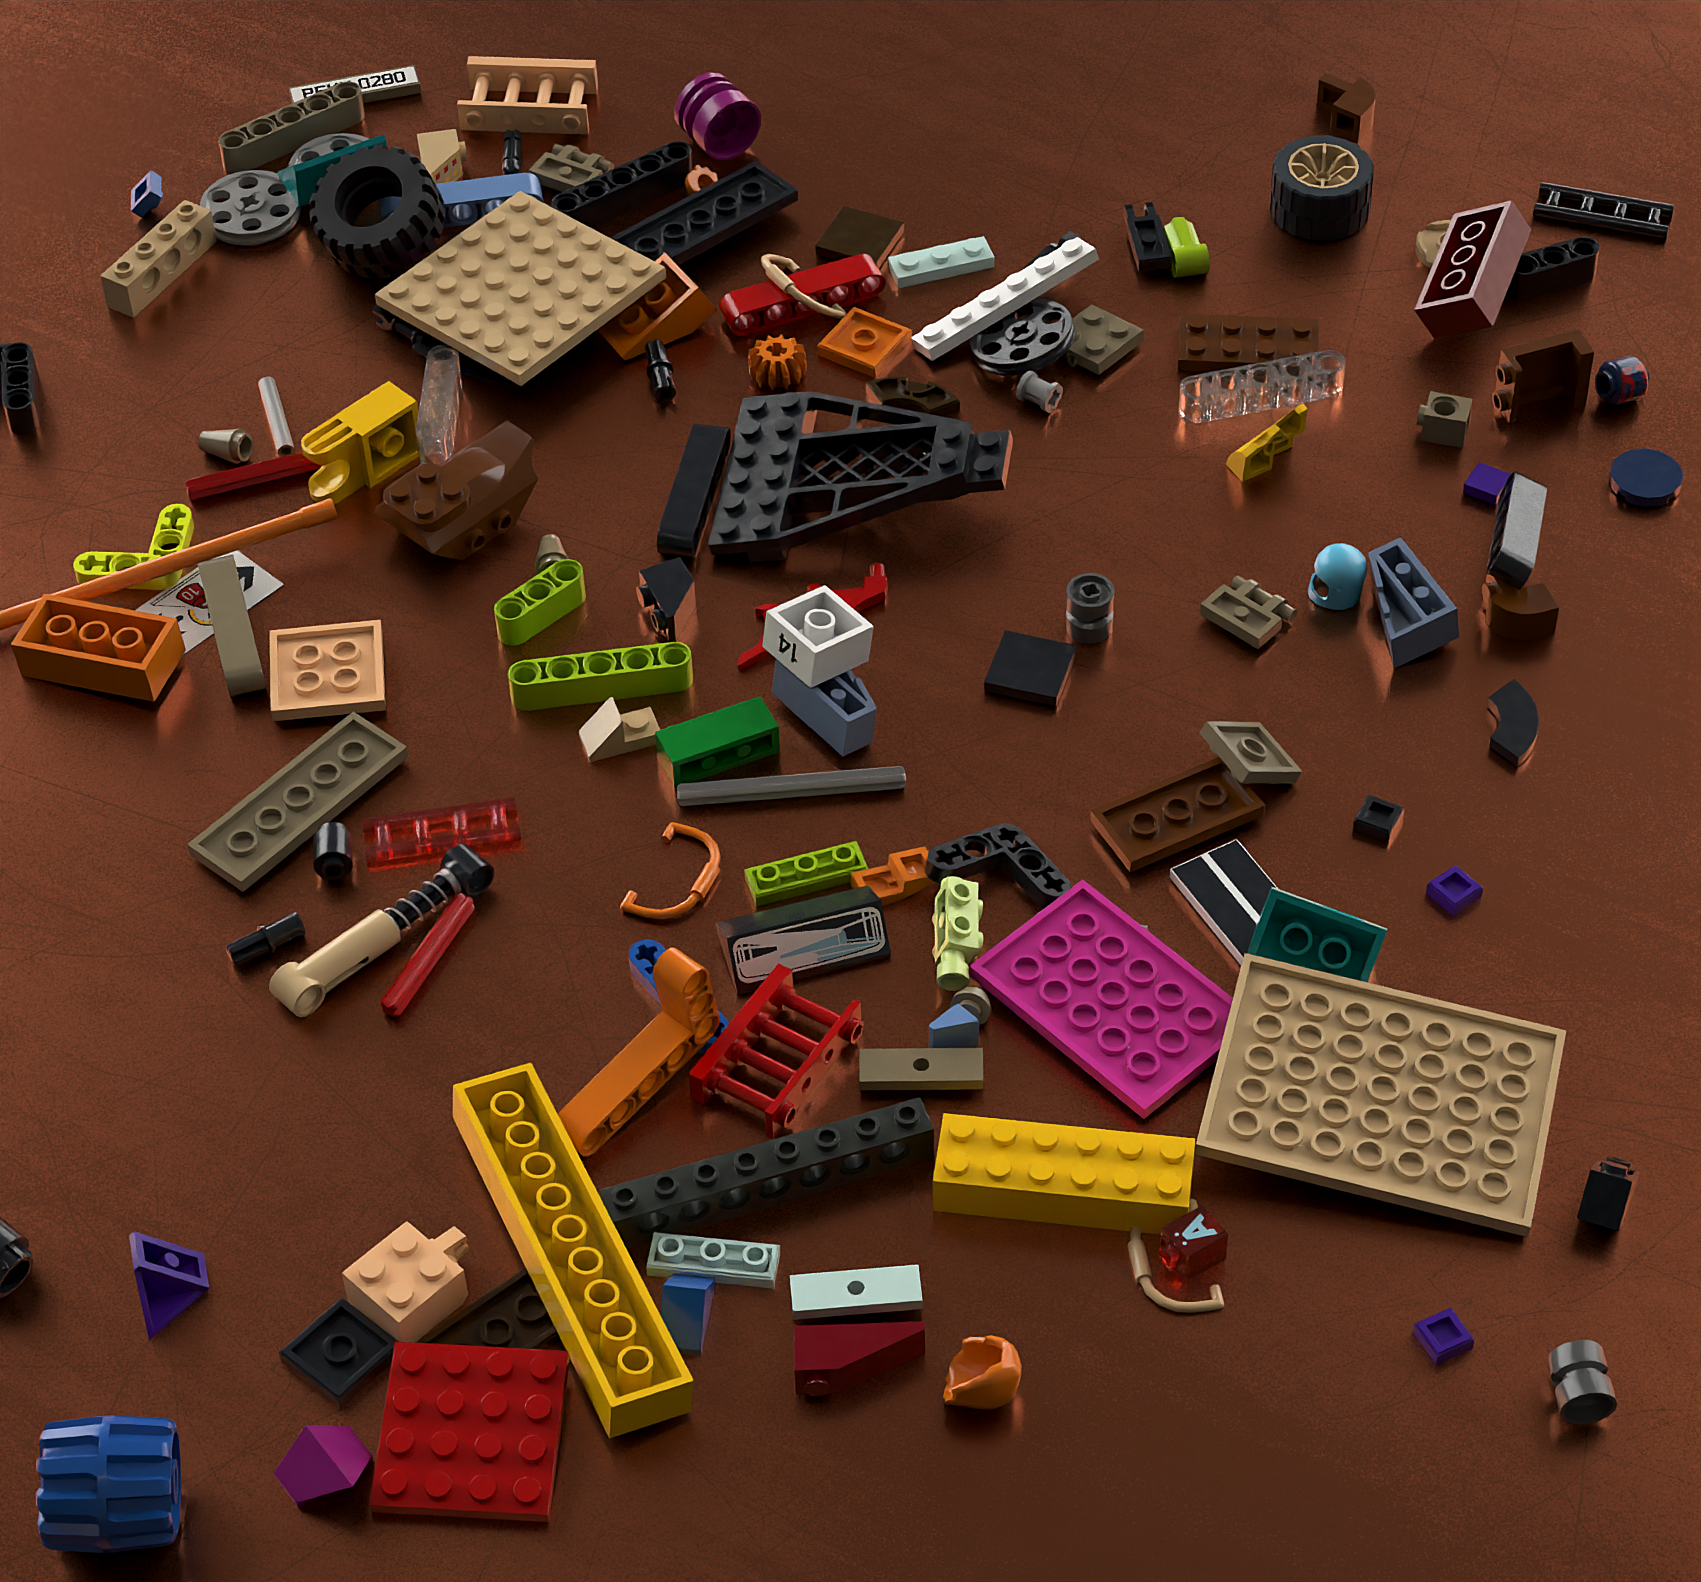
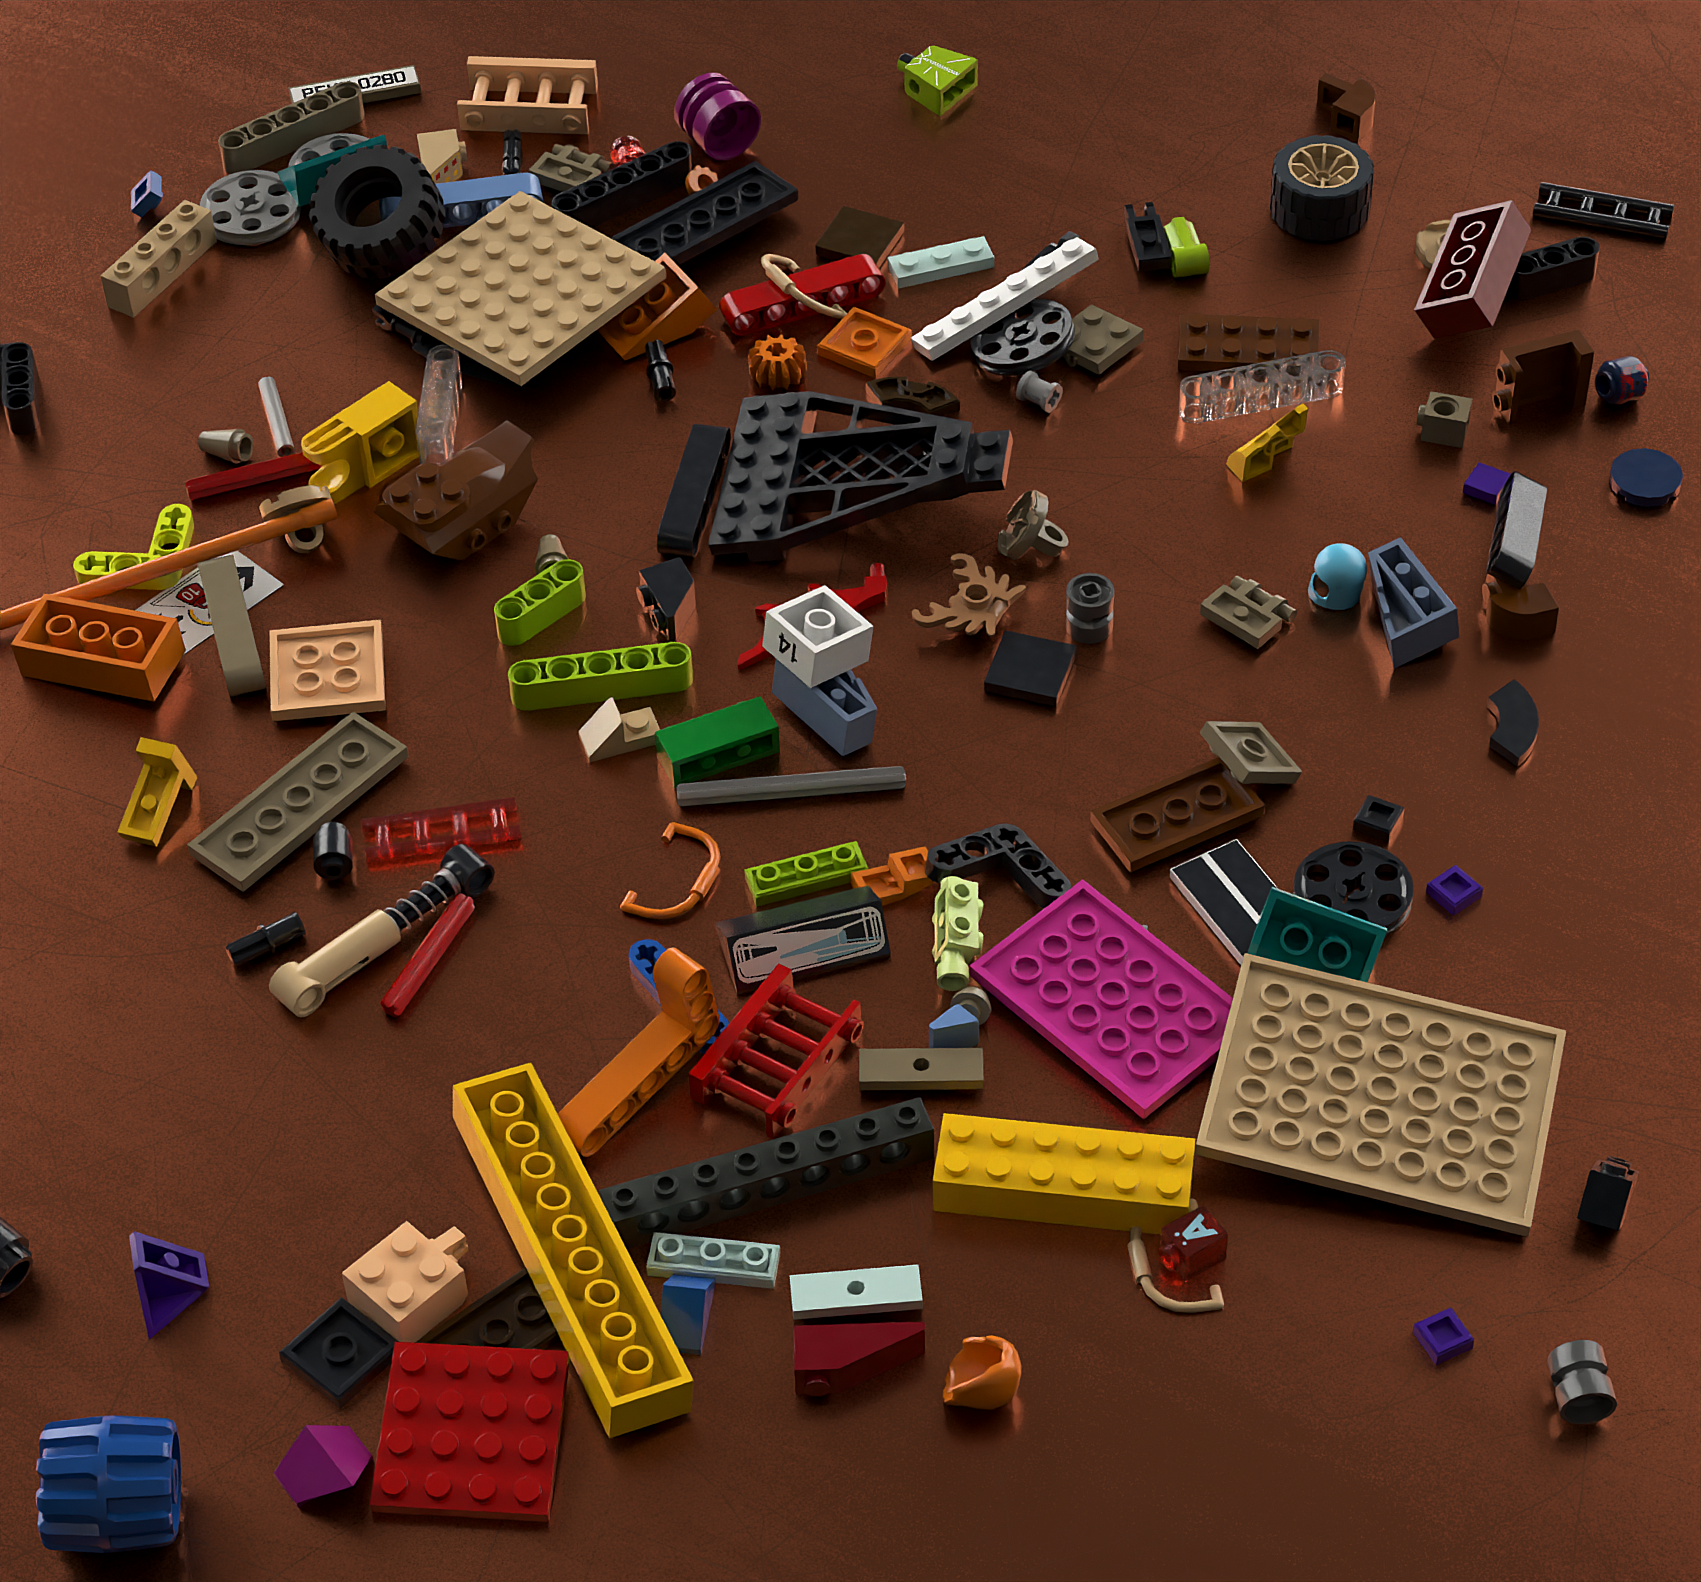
none -> yellow bracket [117,737,197,847]
none -> tan tile [259,485,331,553]
none -> clear red wheel [609,136,645,167]
none -> lime torso [897,46,978,116]
none -> medium nougat animal [912,553,1026,637]
none -> dark tan tile [997,490,1069,560]
none -> black wedge [1293,841,1414,937]

